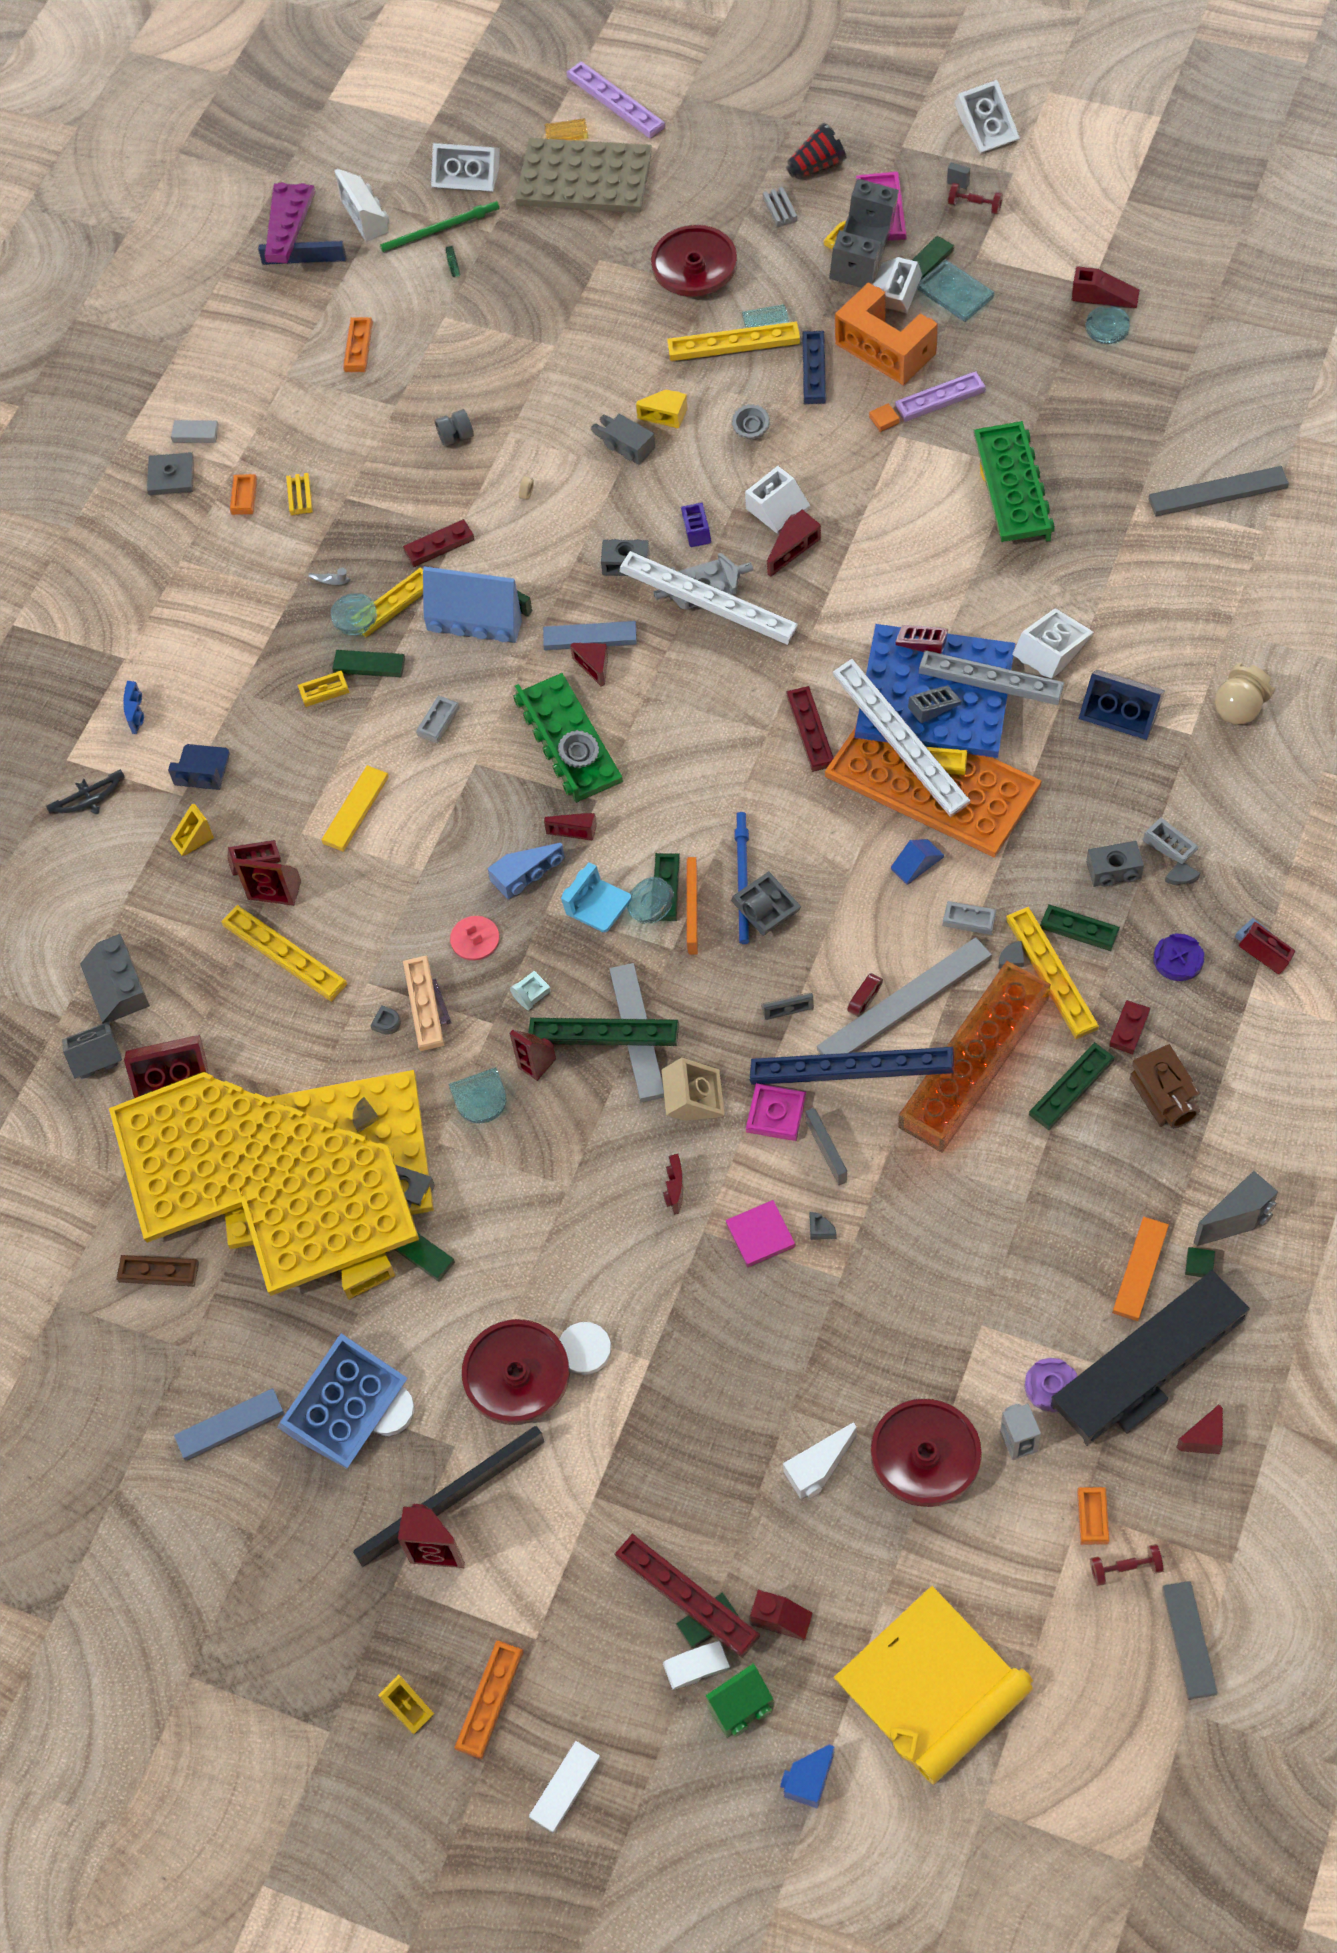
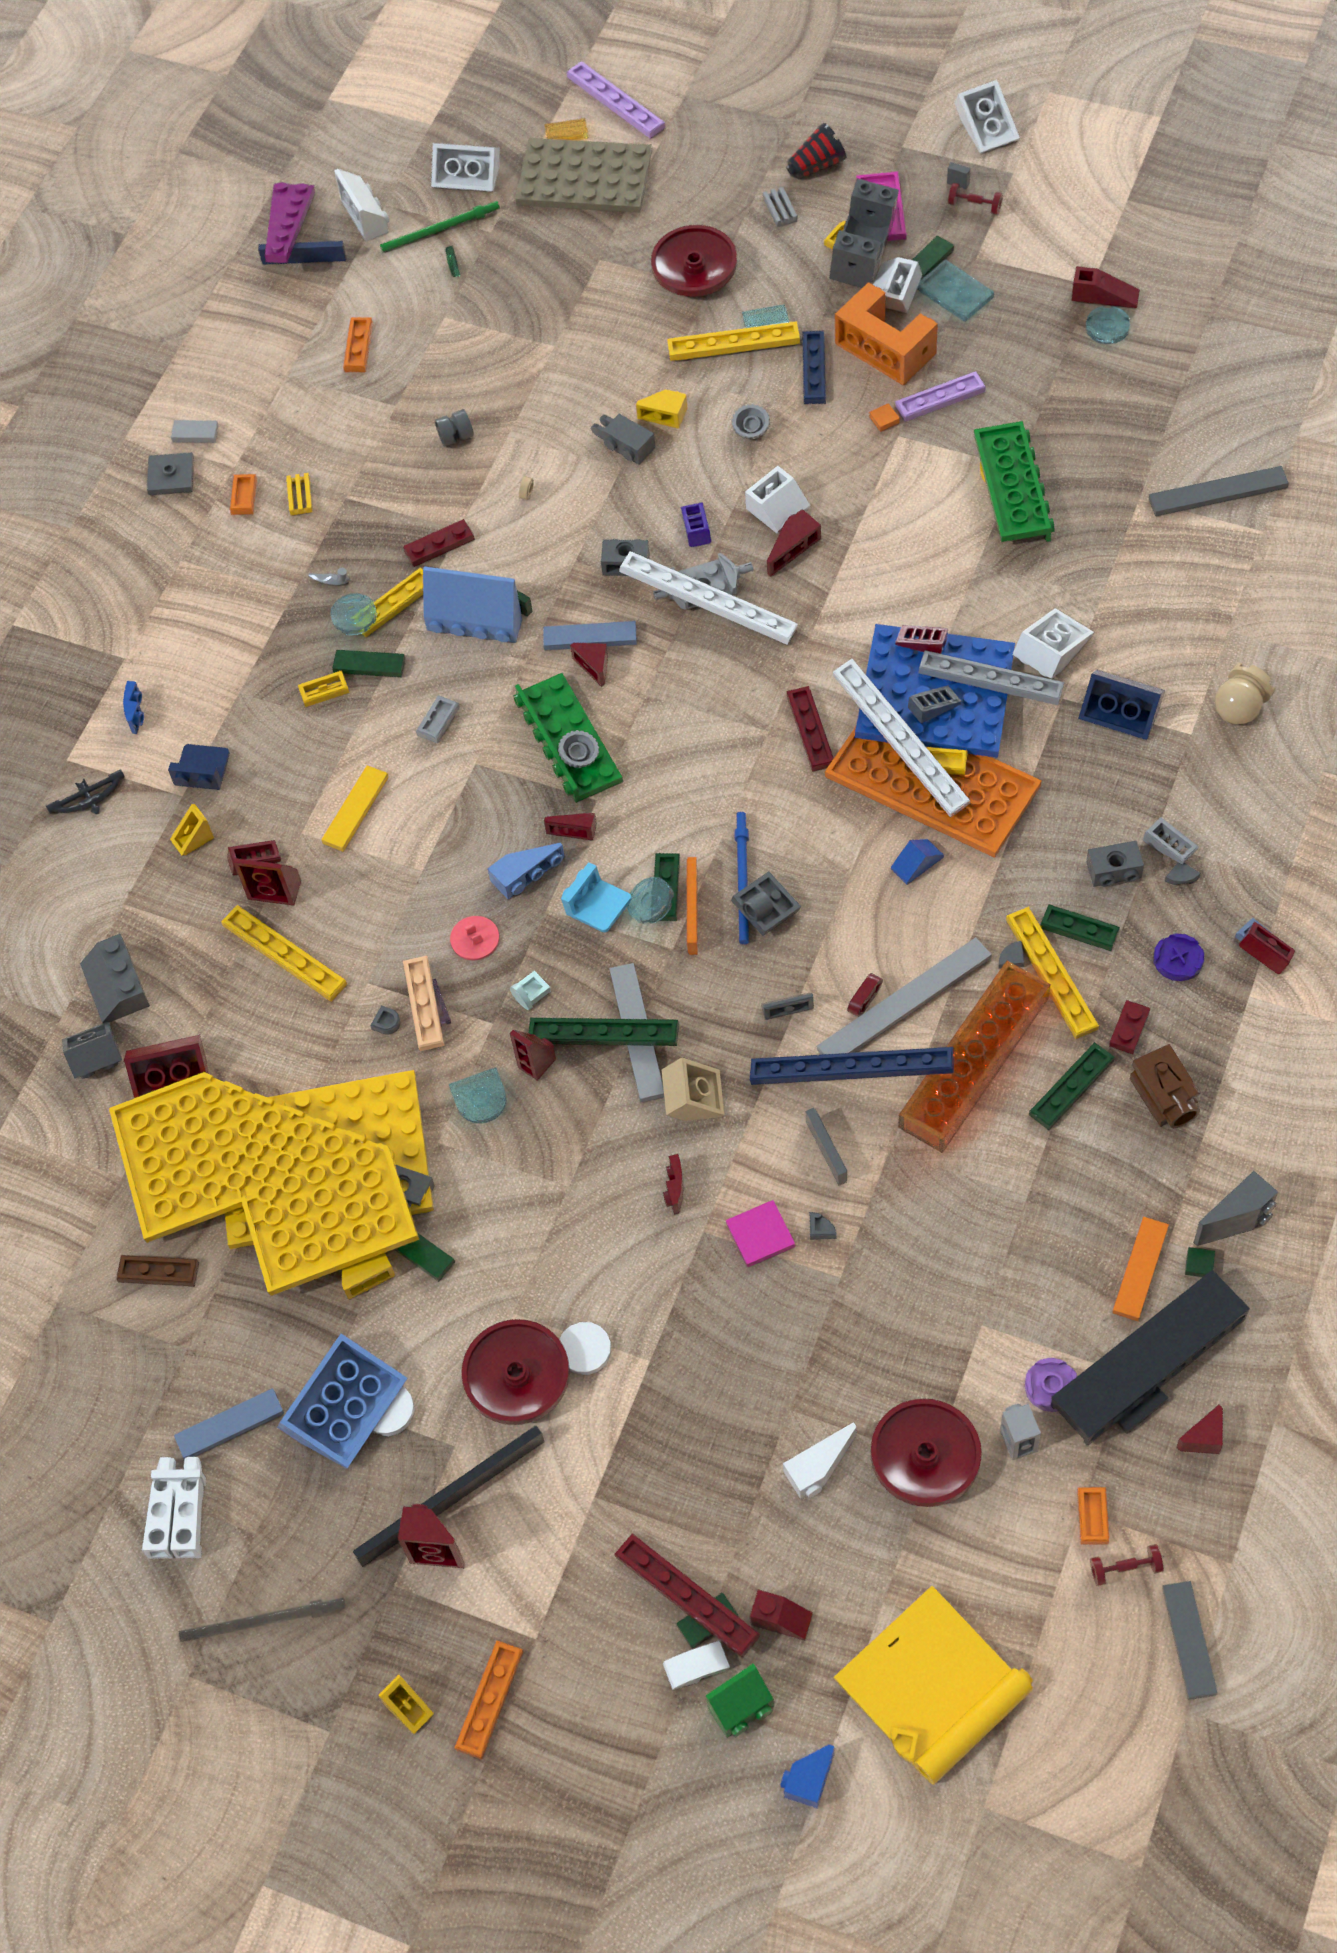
clear smoke tile [352,1097,379,1133] -> none
white tile [529,1741,601,1834] -> none
dark pink tile [746,1083,806,1141] -> none
light grey plate [942,901,996,935] -> none
none -> white hips [142,1457,206,1559]
none -> clear smoke bar [179,1598,346,1642]

